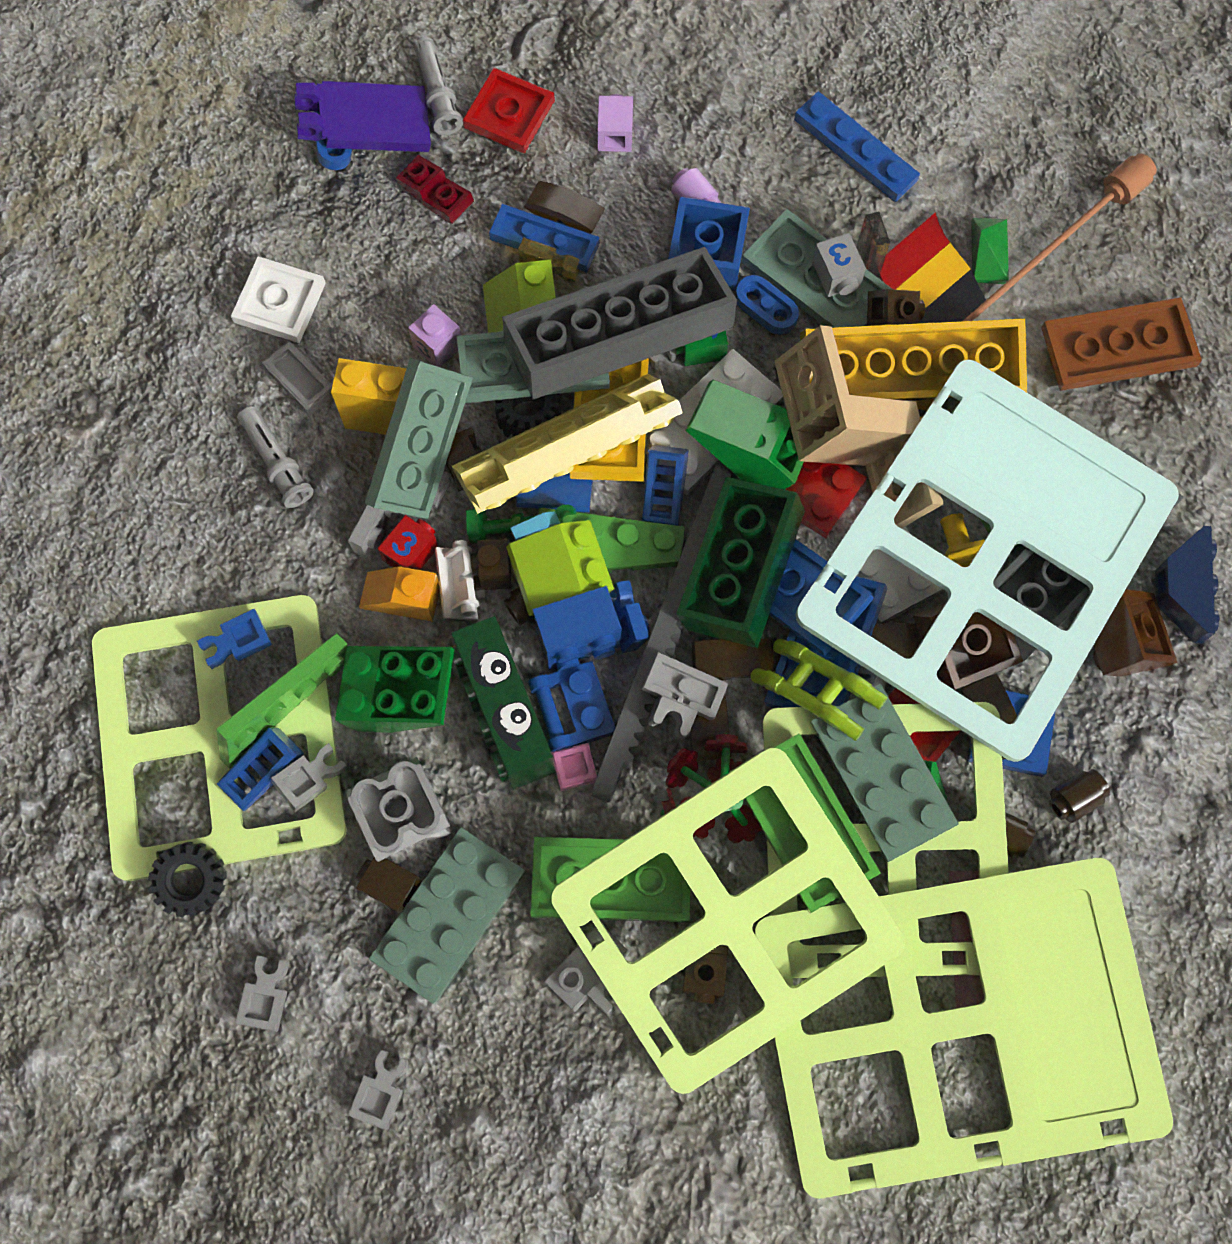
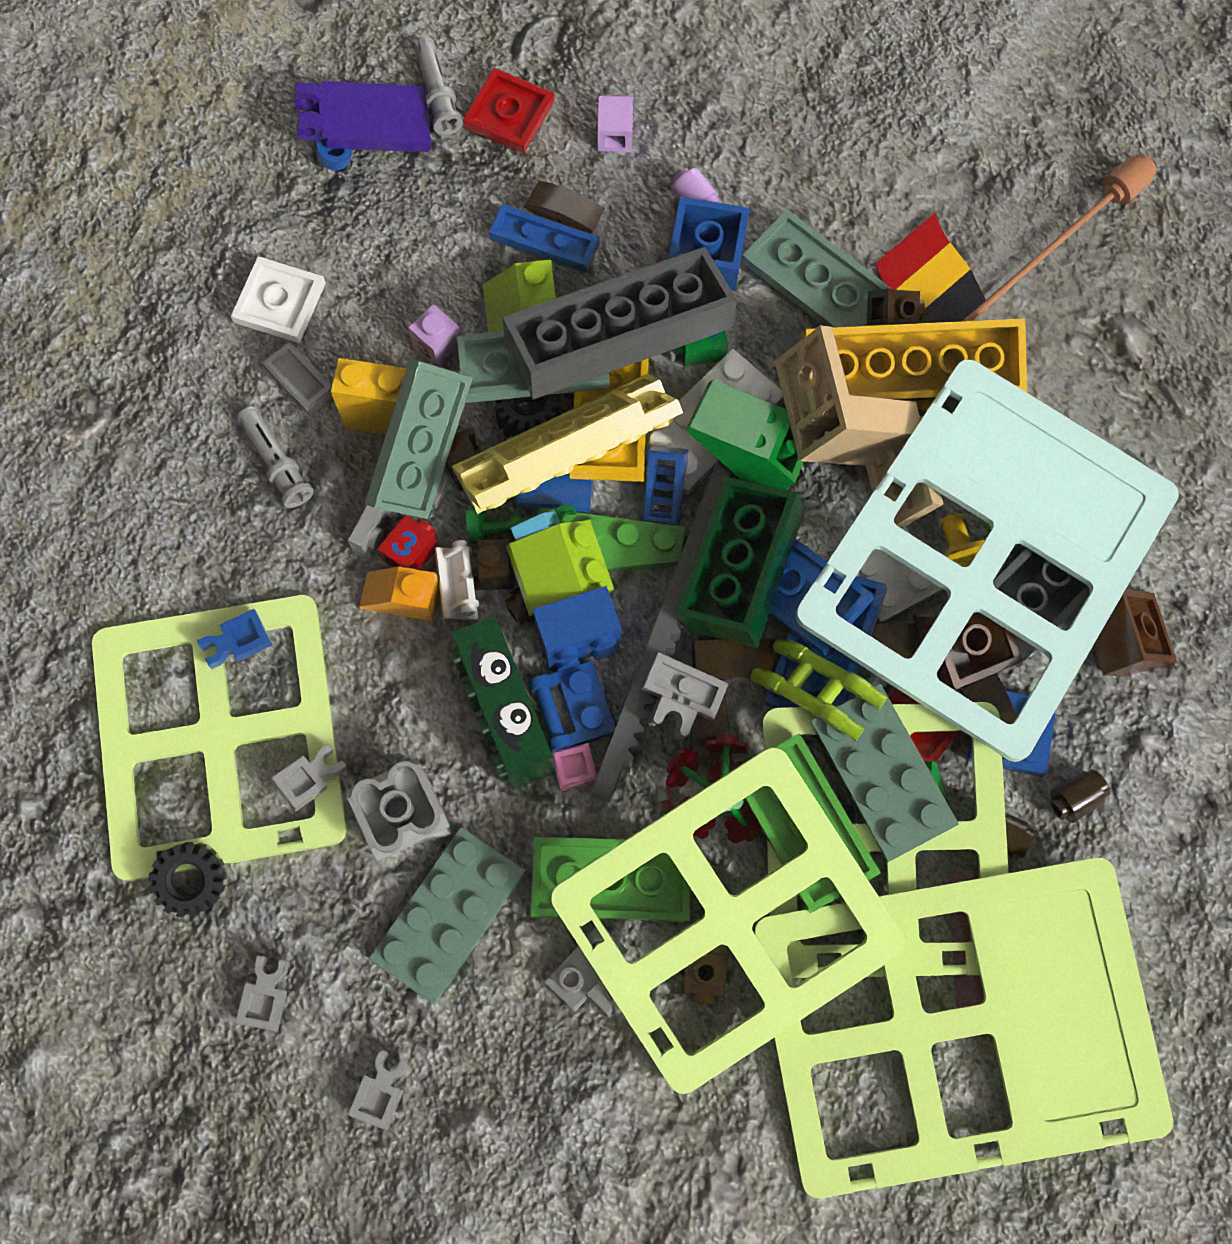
bright green wing [216,633,347,769] -> none
blue slope [217,728,304,811] -> none
green slope [335,646,454,733] -> none
dark brown brick [356,857,422,914] -> none
dark red slope [396,155,474,224] -> none
clear yellow plate [518,237,580,282] -> none
blue plate [609,580,650,653] -> none
blue plate [735,275,799,335] -> none
red plate [785,462,867,539] -> none
blue plate [794,91,920,202] -> none
light grey brick [812,233,866,297] -> none
clear smoke tile [856,211,890,278] -> none
green slope [971,218,1009,284] -> none
dark orange plate [1041,297,1202,391] -> none
dark blue slope [1155,526,1220,644] -> none

